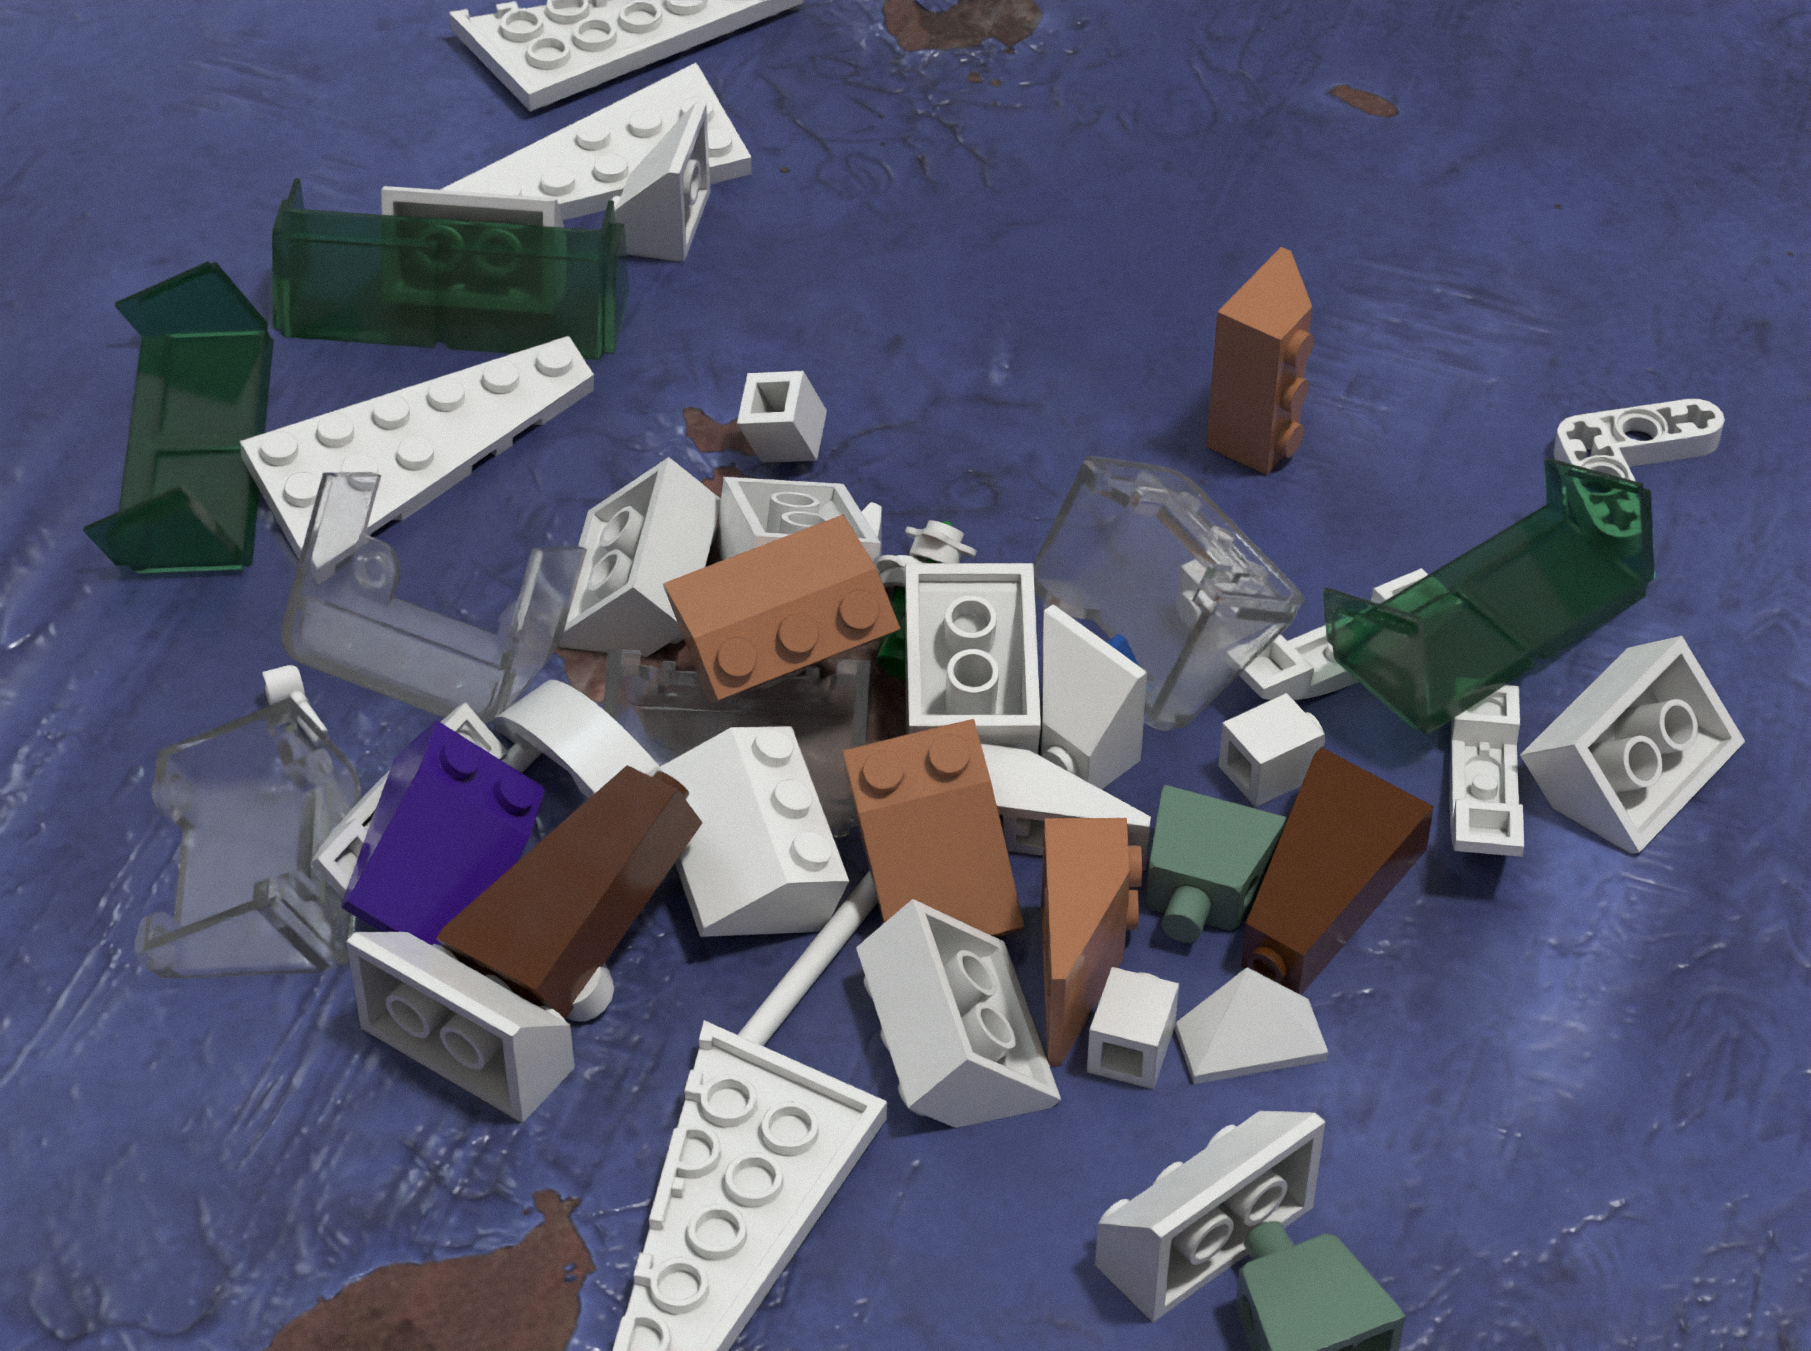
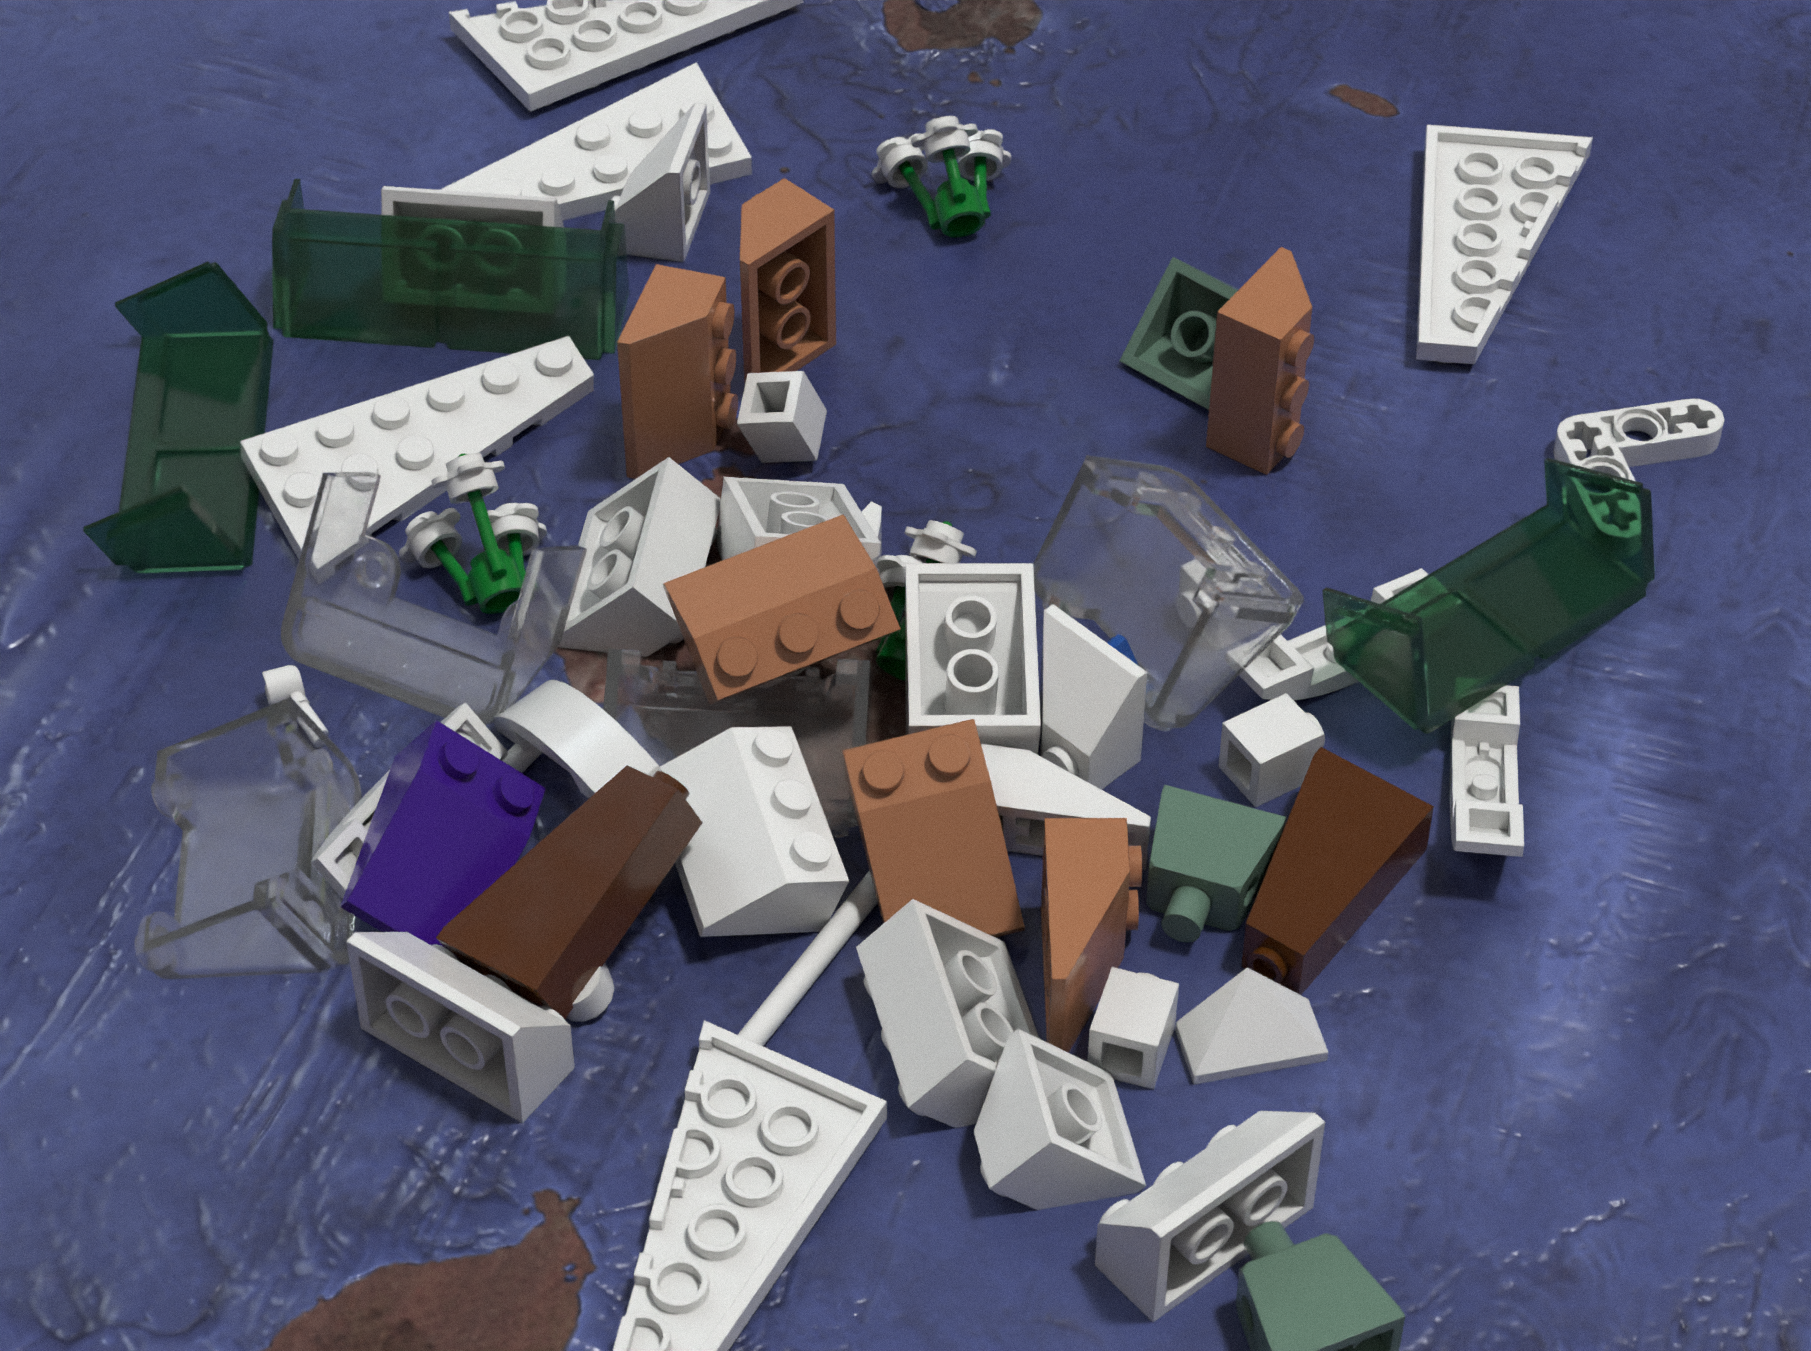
white slope [1520,636,1745,854] -> none
none -> plant [399,453,547,614]
none -> nougat slope [617,264,738,479]
none -> nougat slope [740,178,836,385]
none -> plant [872,116,1011,238]
none -> white slope [974,1029,1146,1210]
none -> sand green slope [1119,257,1239,410]
none -> white wing [1416,125,1593,364]

